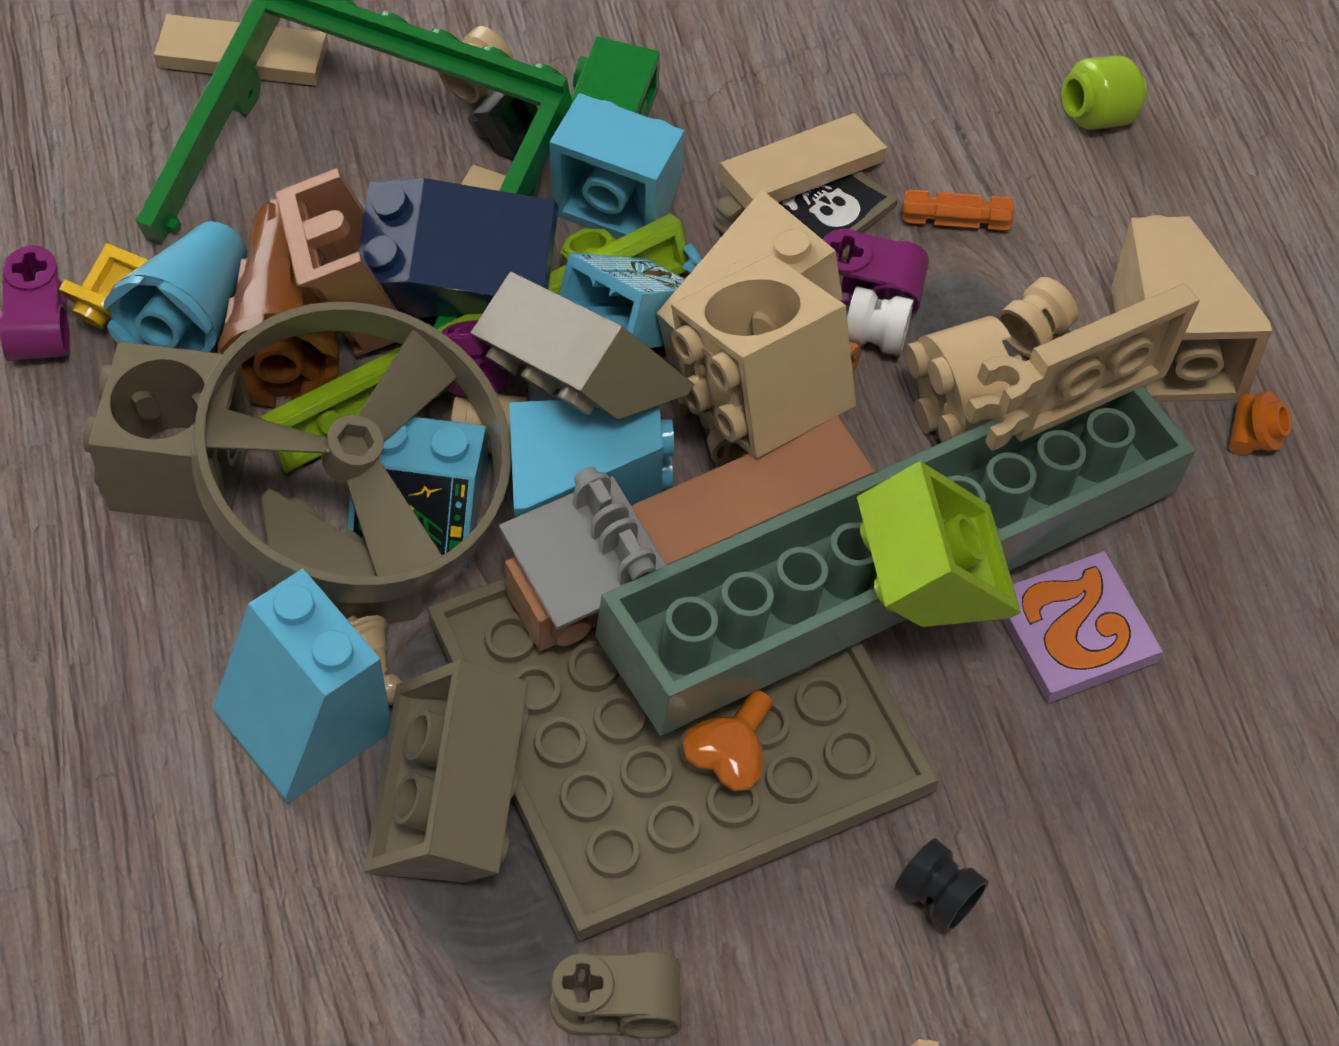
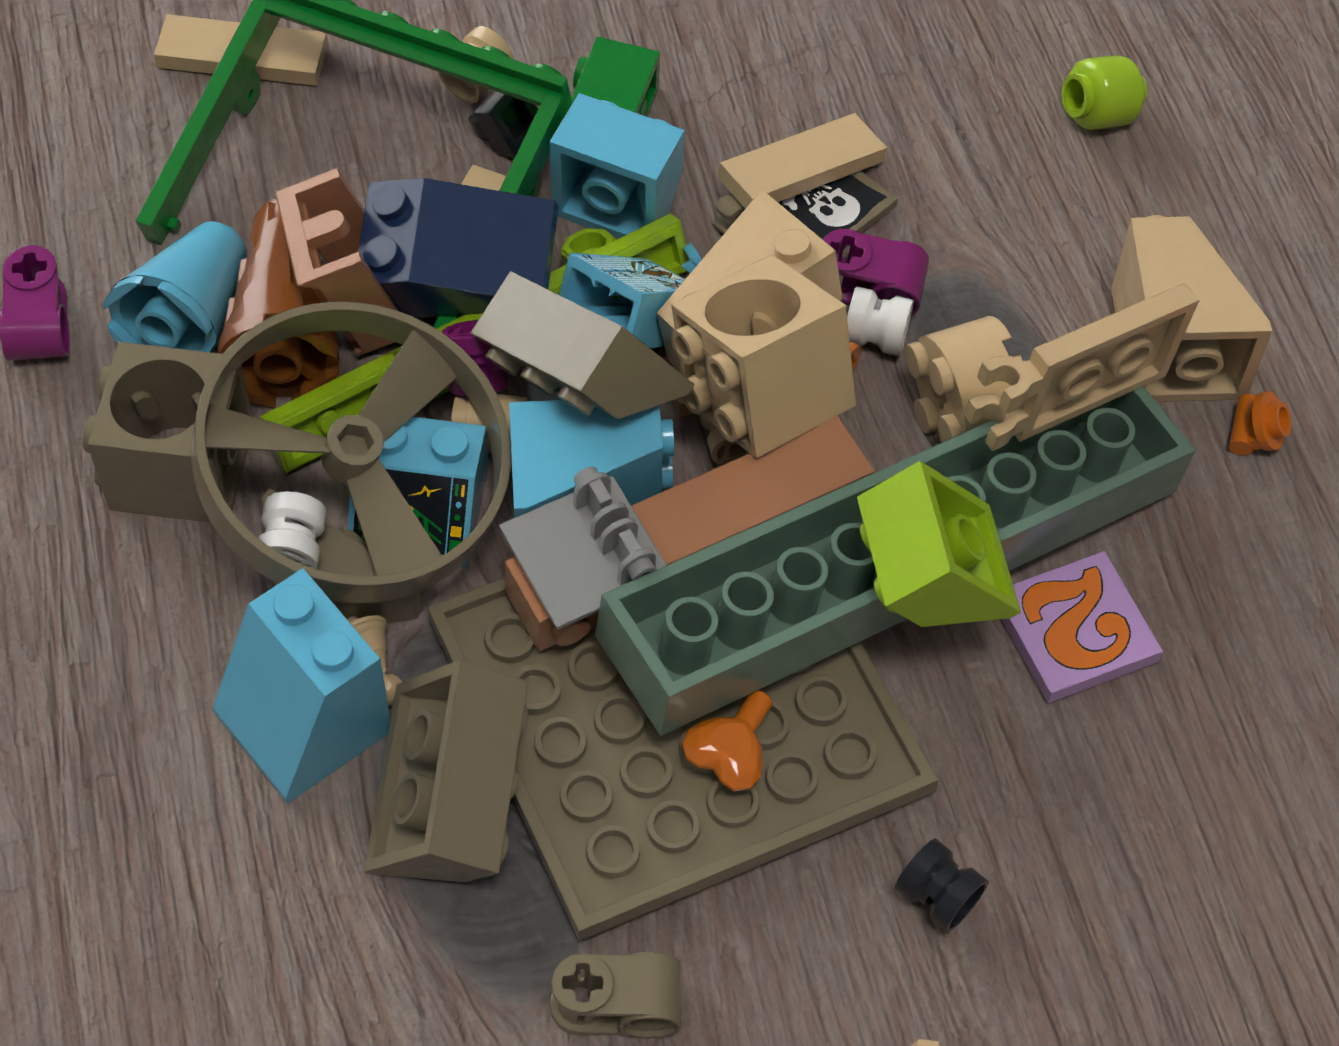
yellow bracket [59,243,148,329] -> none
orange axle [902,189,1014,231] -> none
tan wheel [997,277,1079,357] -> none
none -> white wheel [258,491,327,569]

